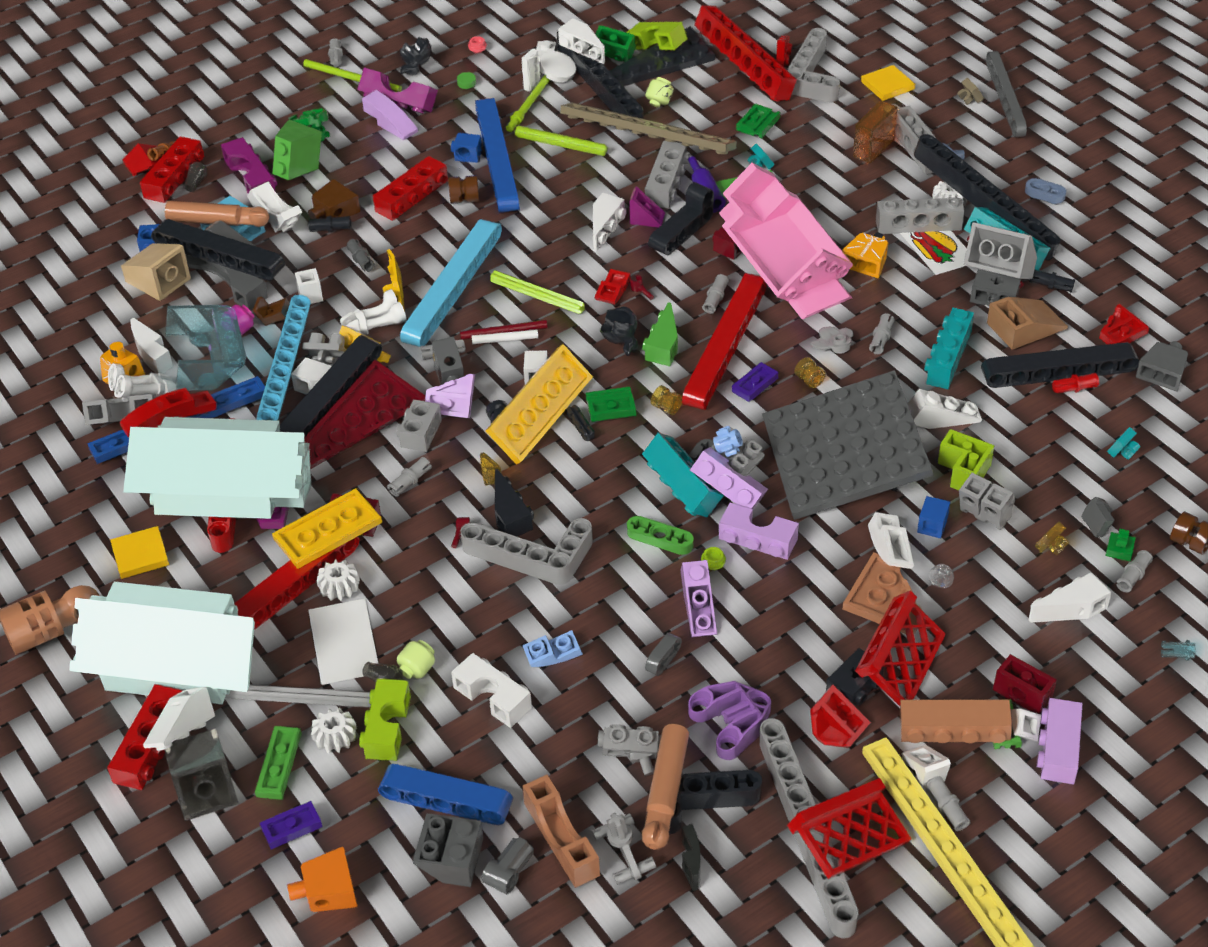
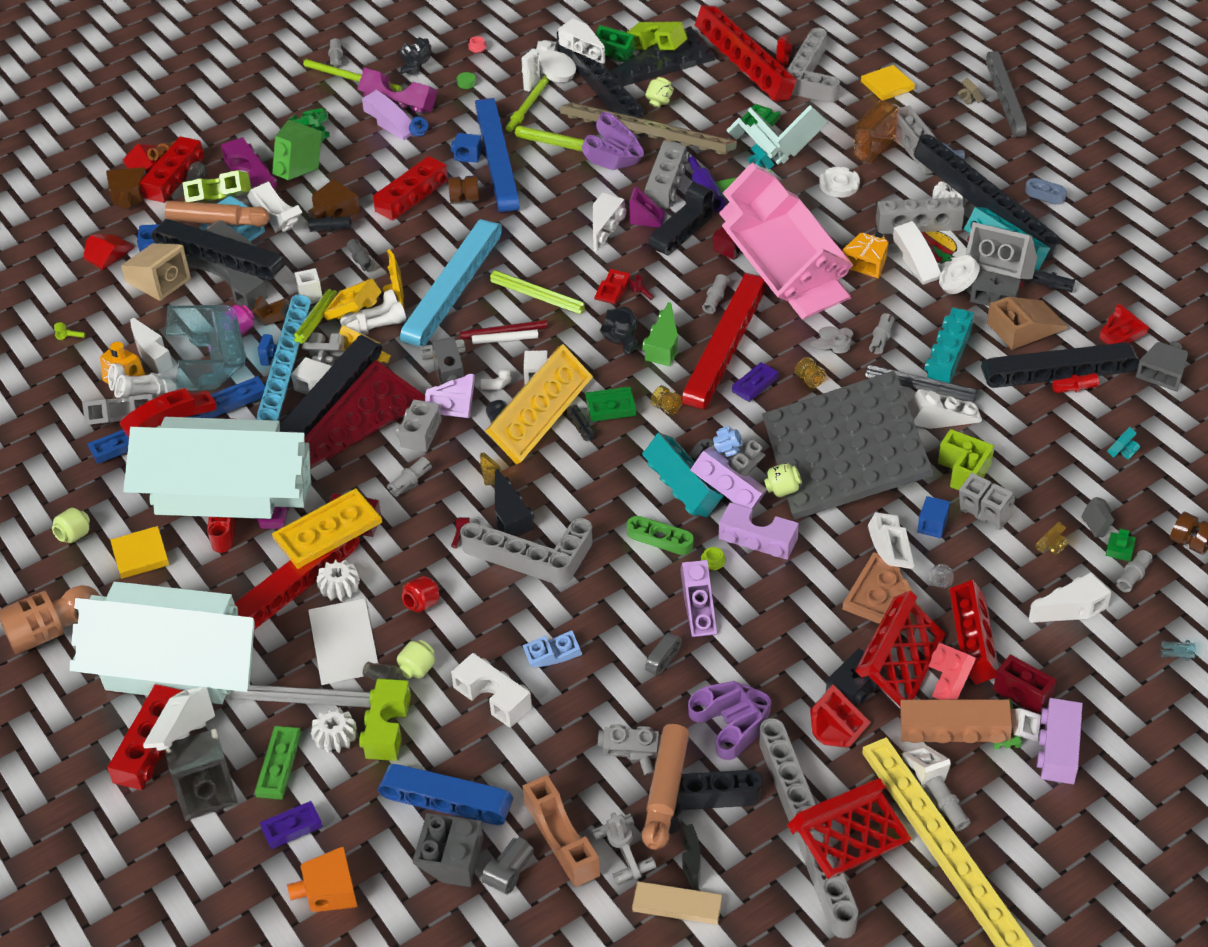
none -> yellowish green head [52,508,90,543]
none -> lime hand [54,322,85,340]
none -> red slope [83,234,134,270]
none -> reddish brown torso [106,167,146,209]
none -> lime arch [183,170,251,203]
none -> blue plate [257,334,277,366]
none -> lime axle [294,289,337,344]
none -> yellow plate [322,278,381,321]
none -> red head [402,576,439,612]
none -> blue bush [409,117,428,137]
none -> white arm [481,369,512,390]
none -> medium lavender connector [582,112,644,170]
none -> tan tile [632,882,722,925]
none -> light aqua piece [727,105,828,165]
none -> yellowish green head [764,462,802,497]
none -> white tile [819,167,860,198]
none -> black axle [865,365,977,402]
none -> white slope [893,221,941,285]
none -> coral plate [929,643,976,700]
none -> white tile [939,255,980,294]
none -> red brick [949,579,998,685]

